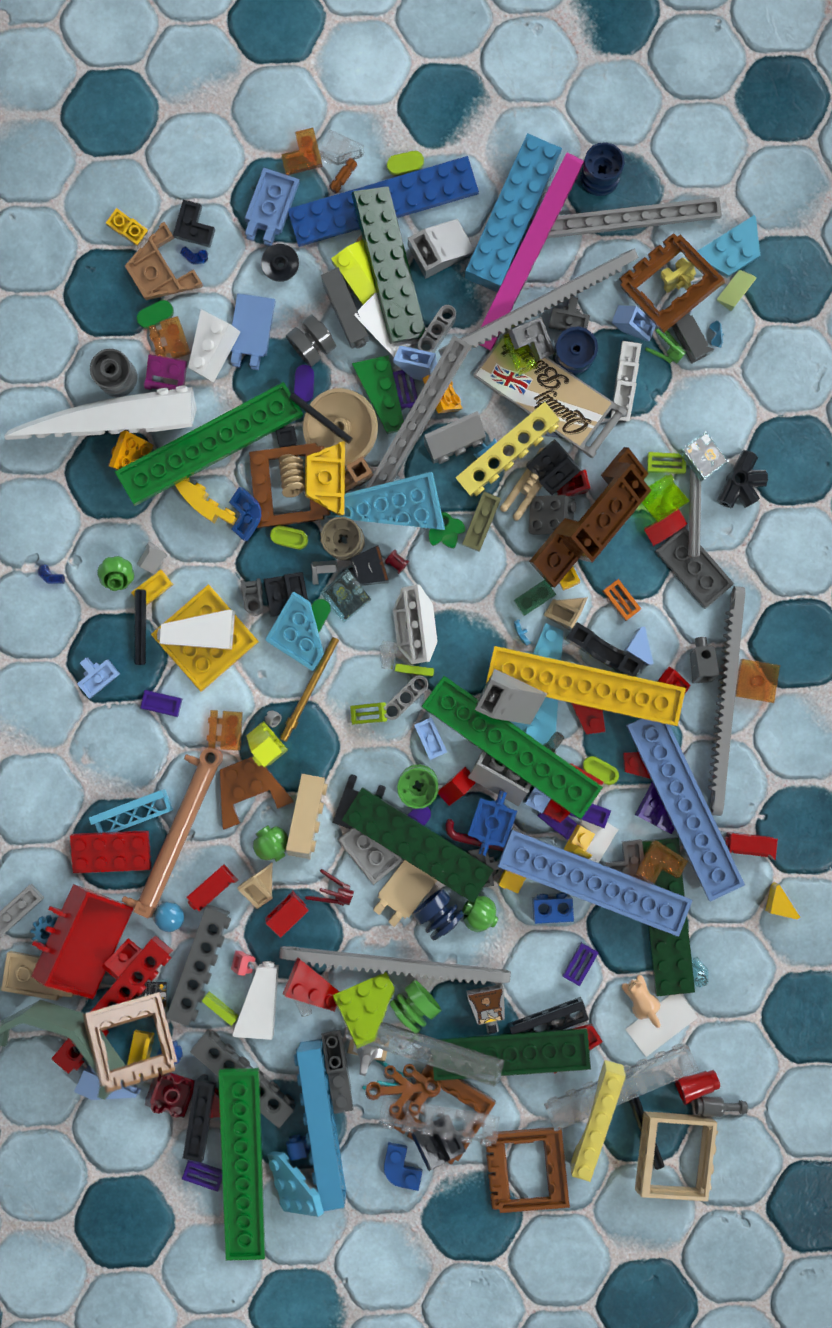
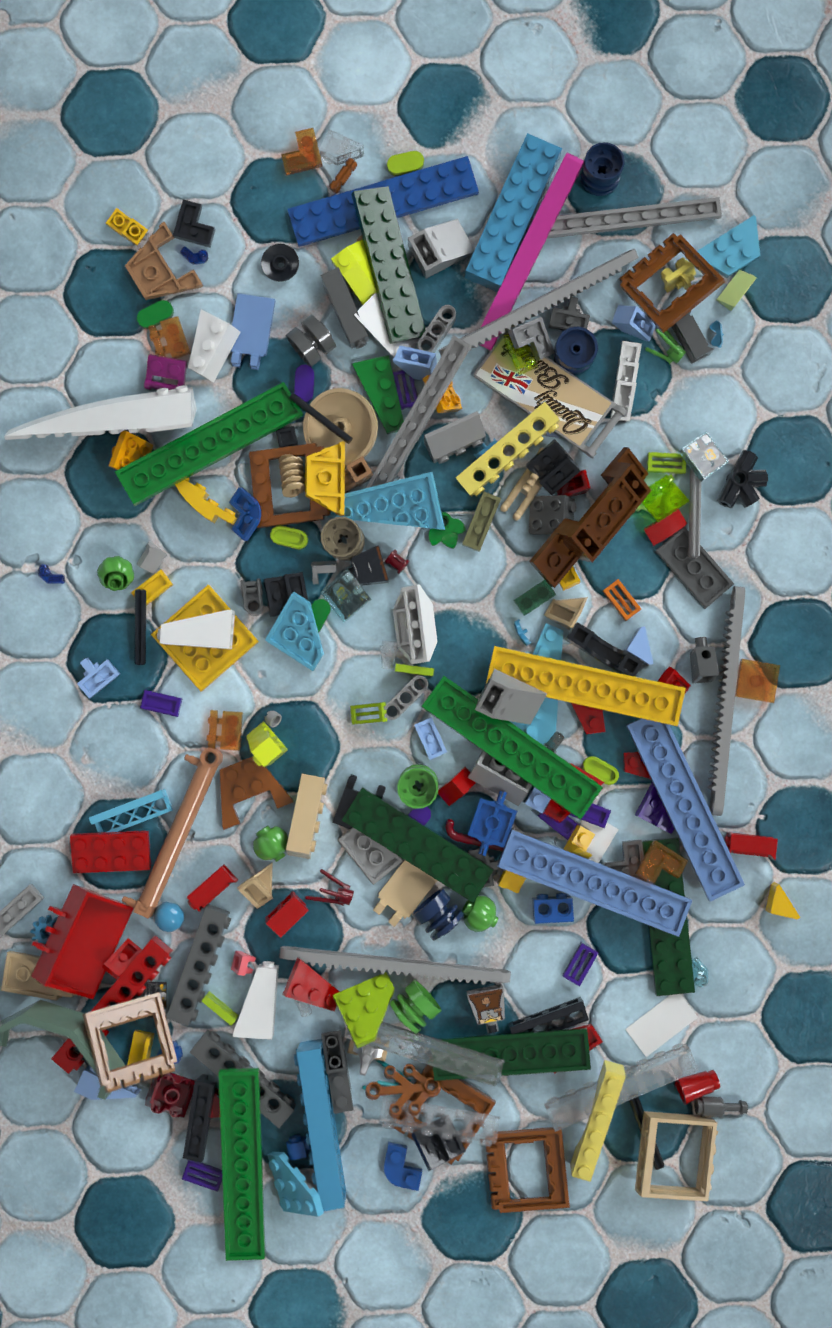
dark grey wheel [90,349,137,397] -> none
medium blue tile [245,167,300,247] -> none
pearl gold bar [280,637,339,742] -> none
light nougat animal [622,975,660,1028] -> none

